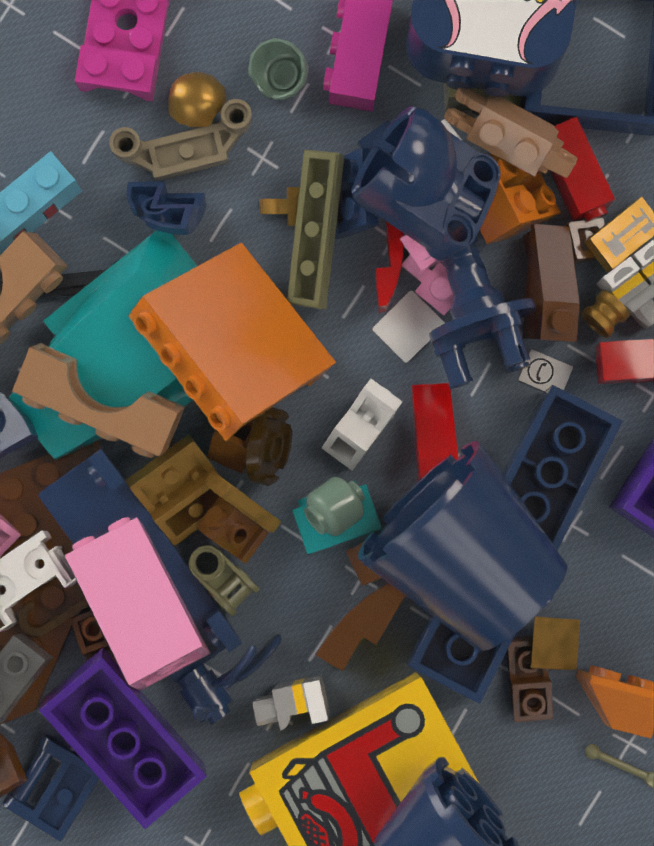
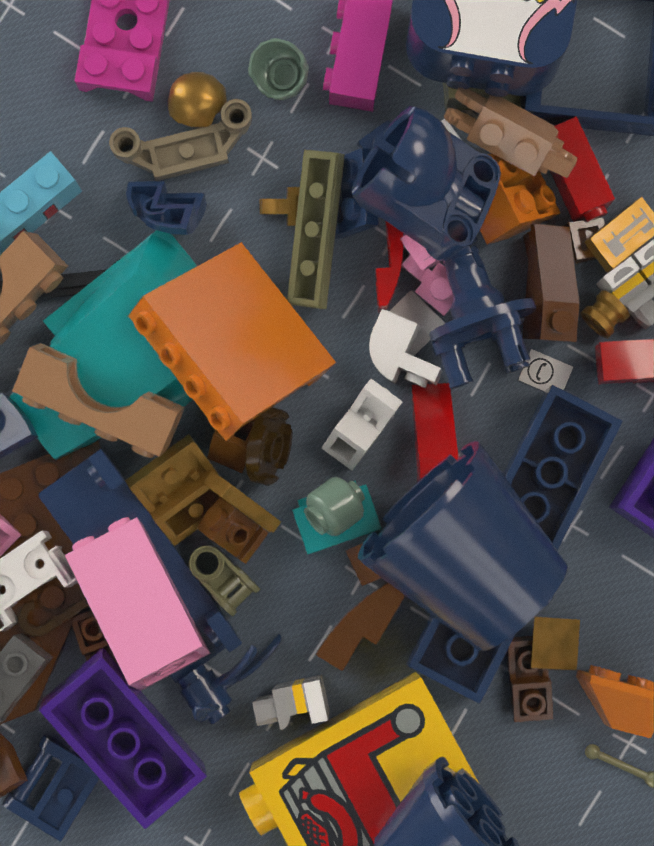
none -> white brick [369,309,443,388]

